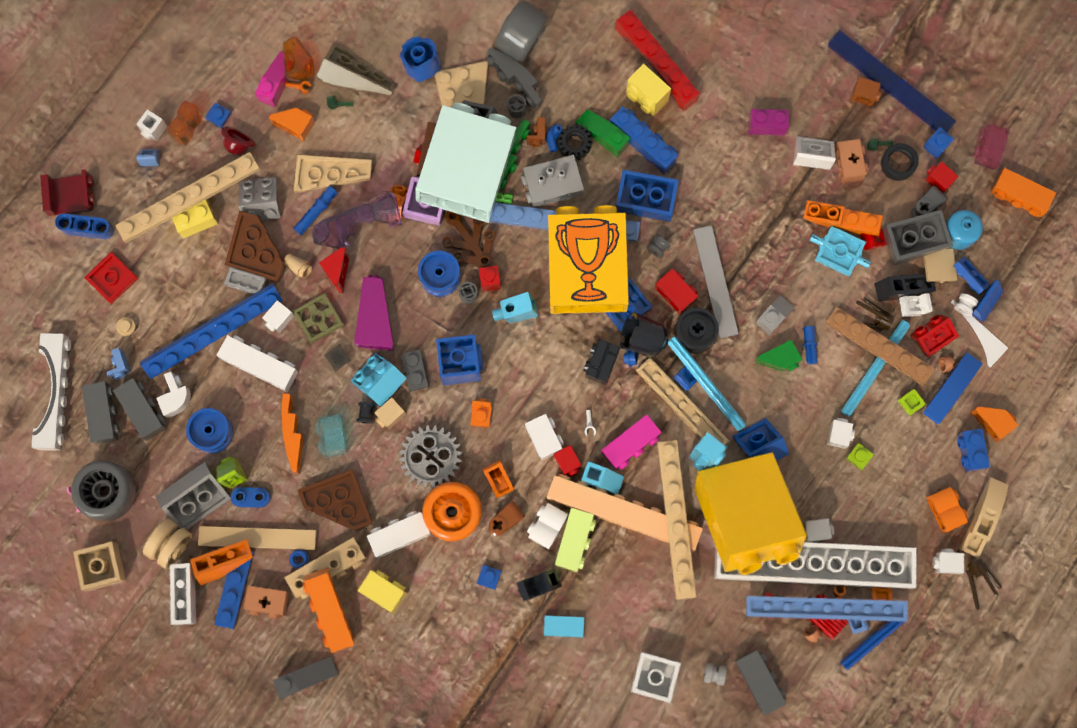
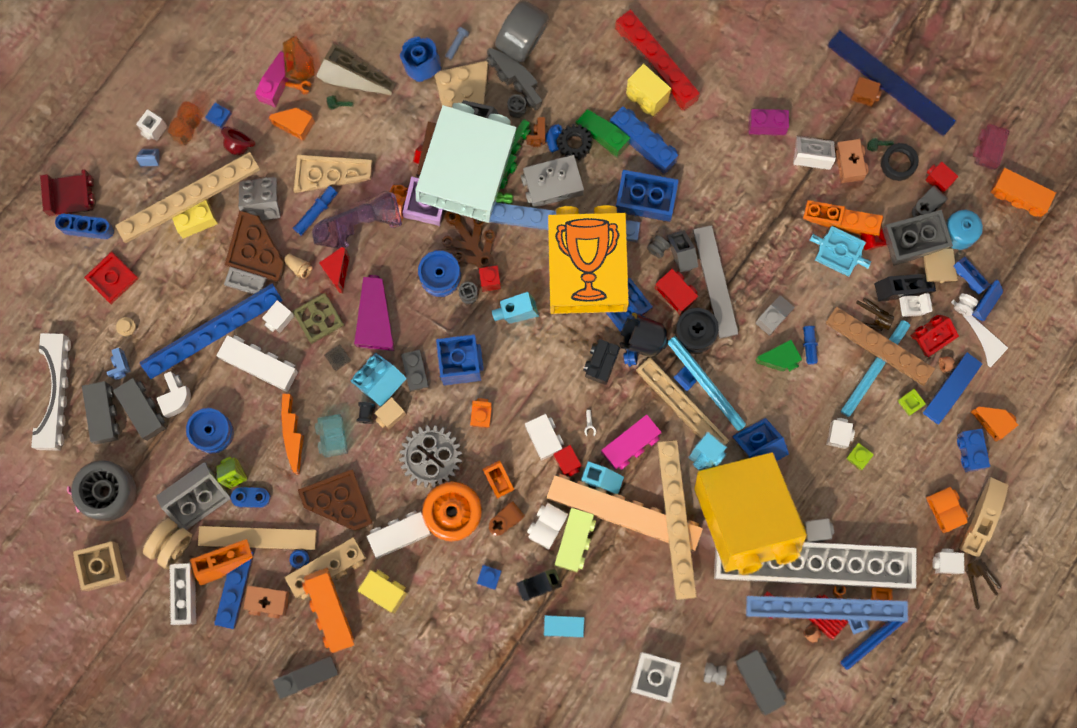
blue brick [923,127,954,159] -> none
none -> sand blue piece [445,27,469,60]
none -> dark grey slope [667,230,699,272]

